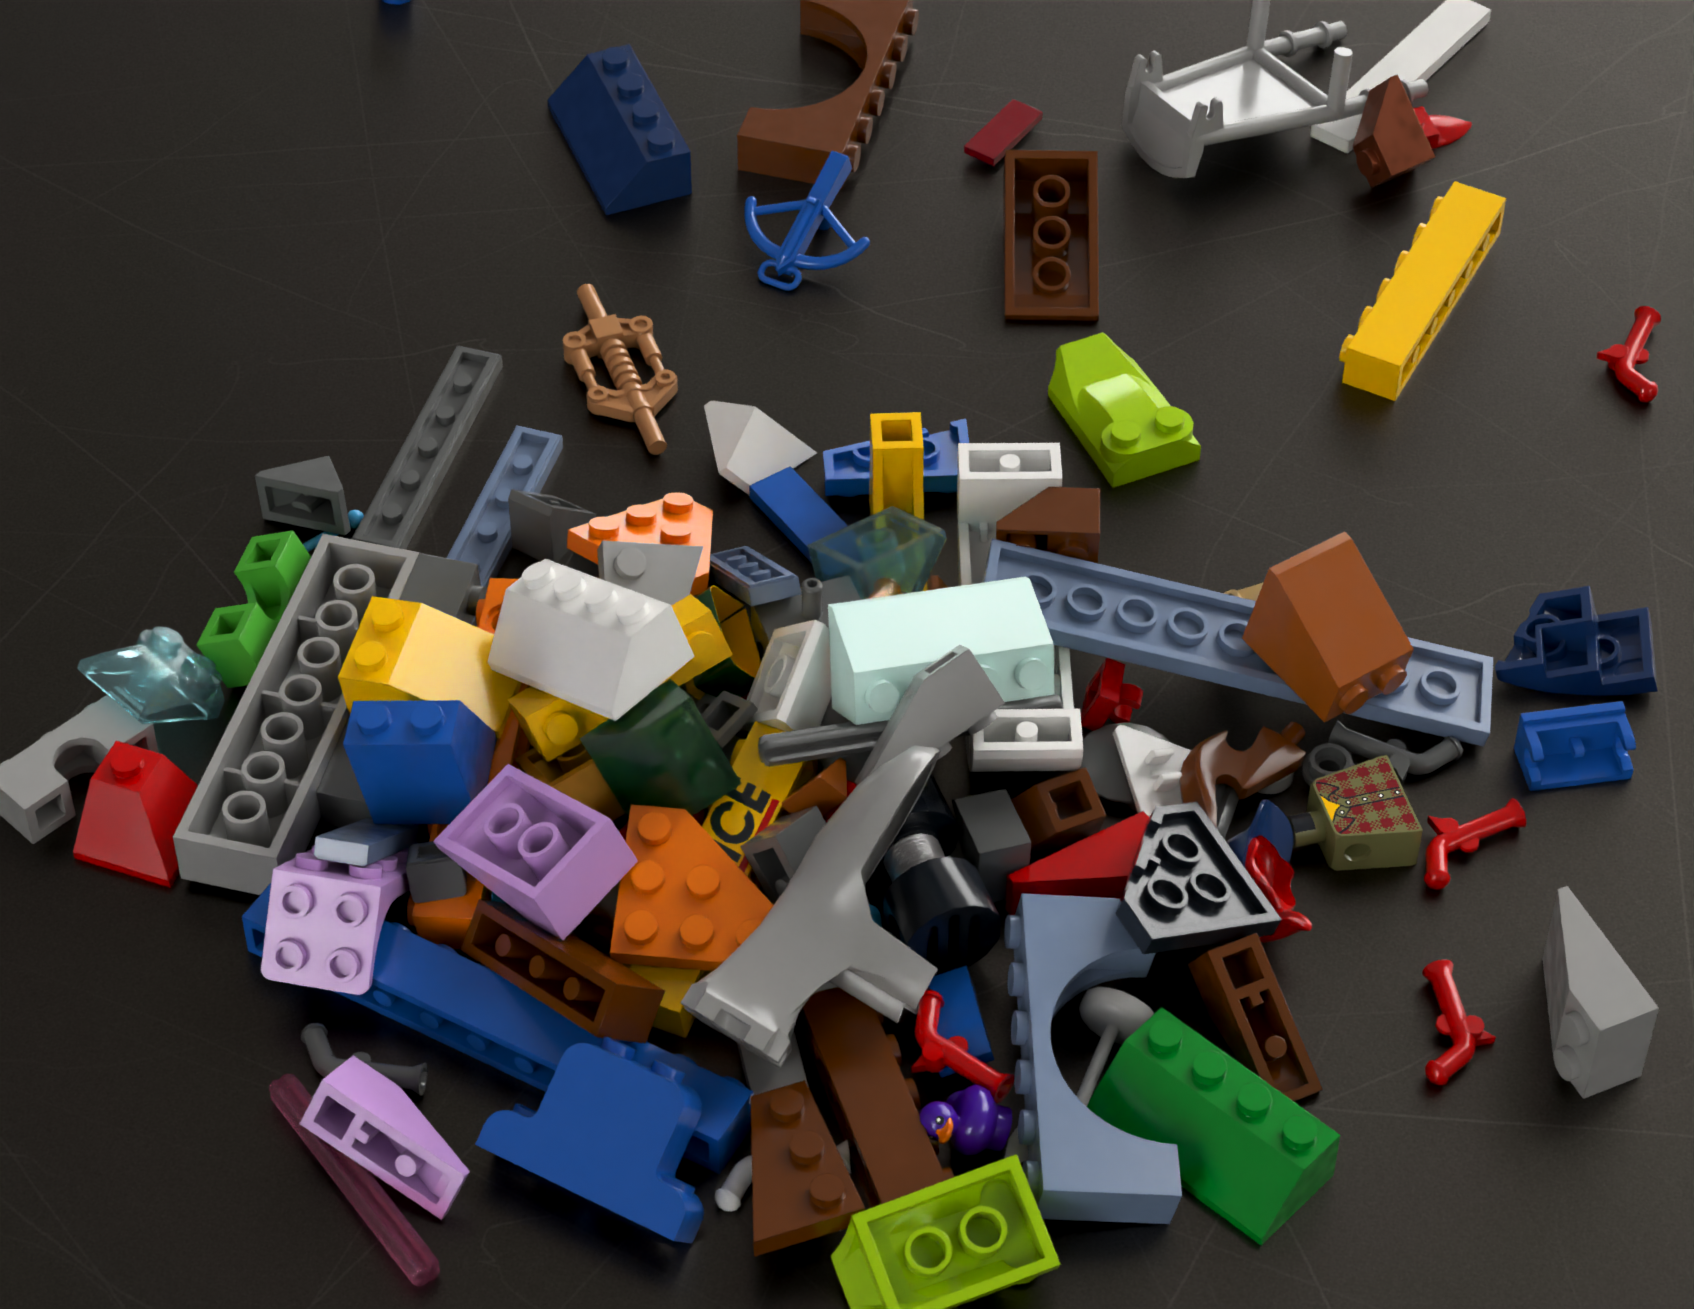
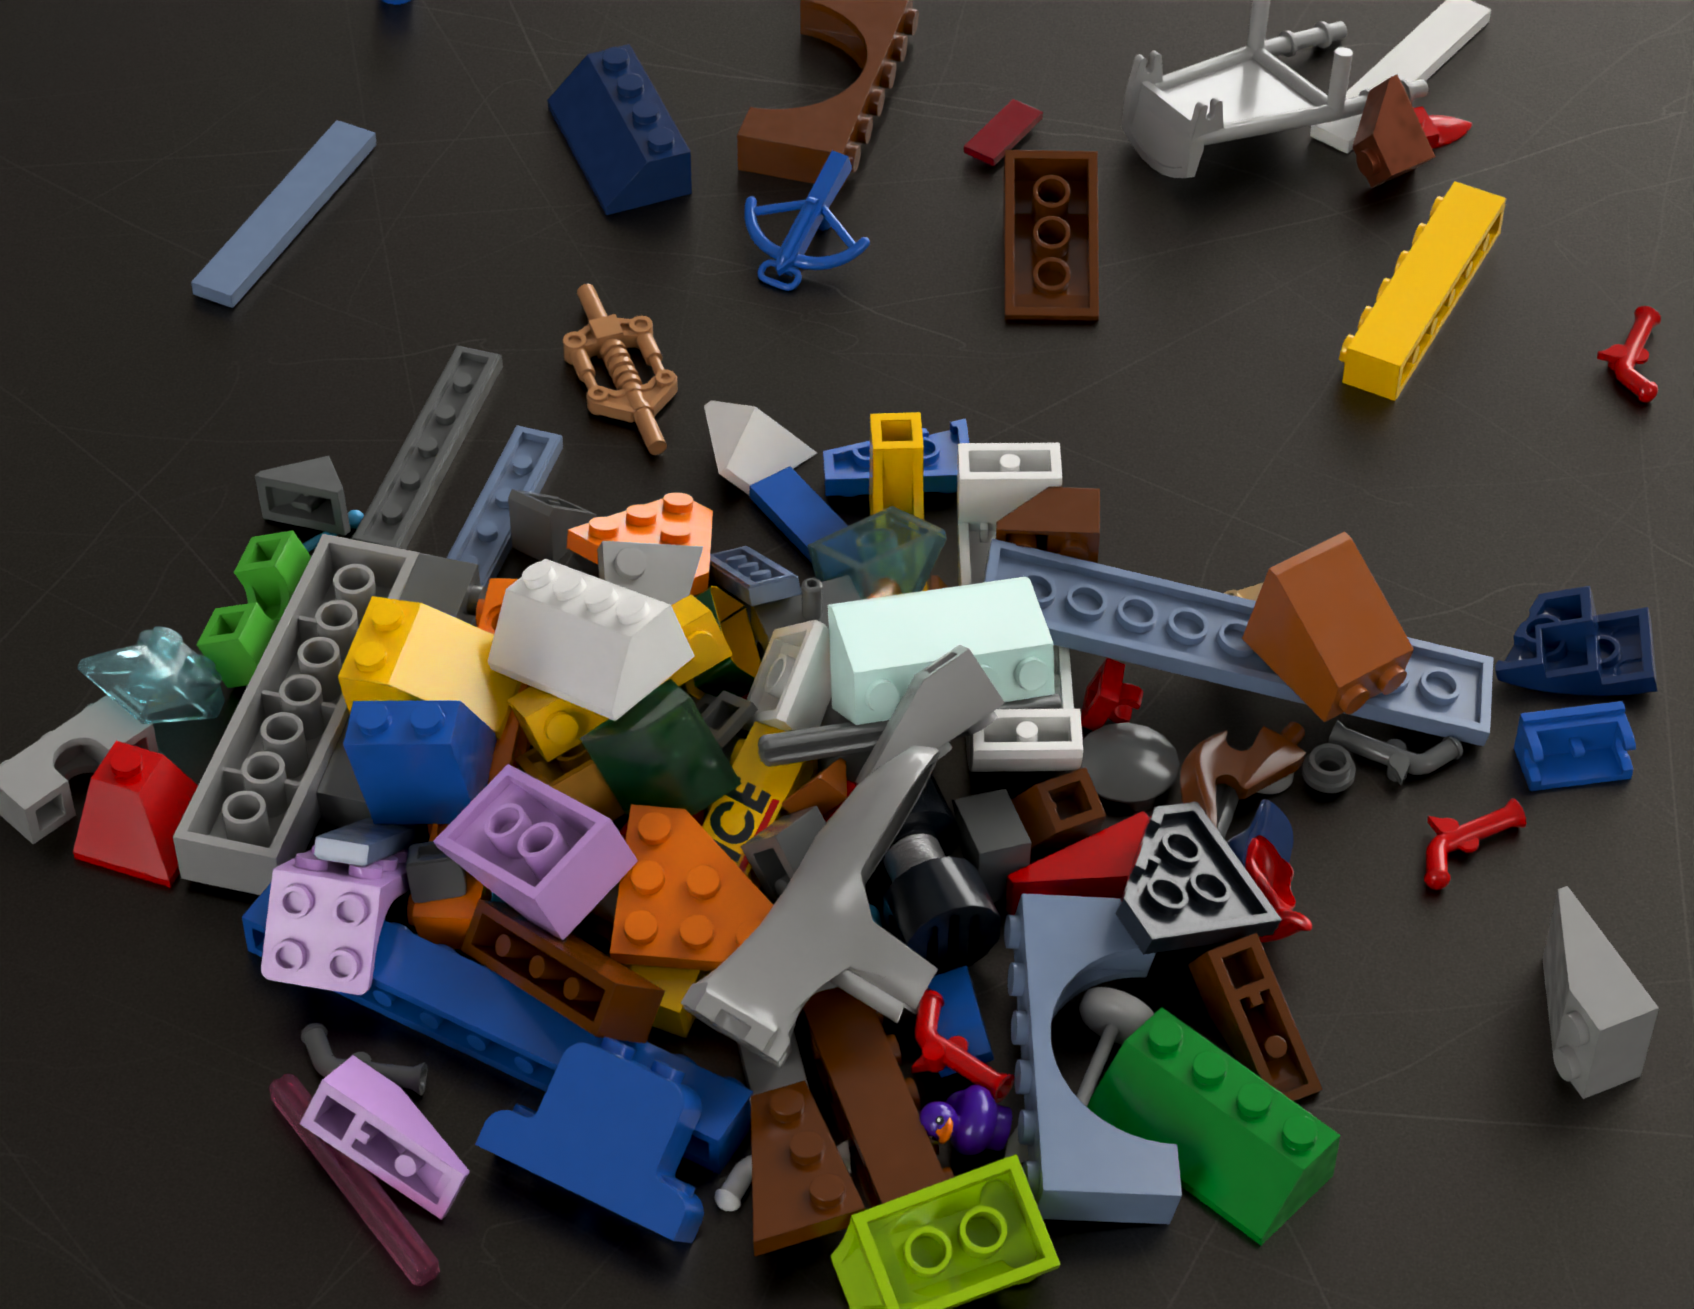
lime slope [1048,332,1201,488] -> none
white piece [1113,725,1191,817] -> none
olive torso [1286,755,1423,871] -> none
red piece [1422,959,1496,1085] -> none
none -> sand blue tile [191,120,377,308]

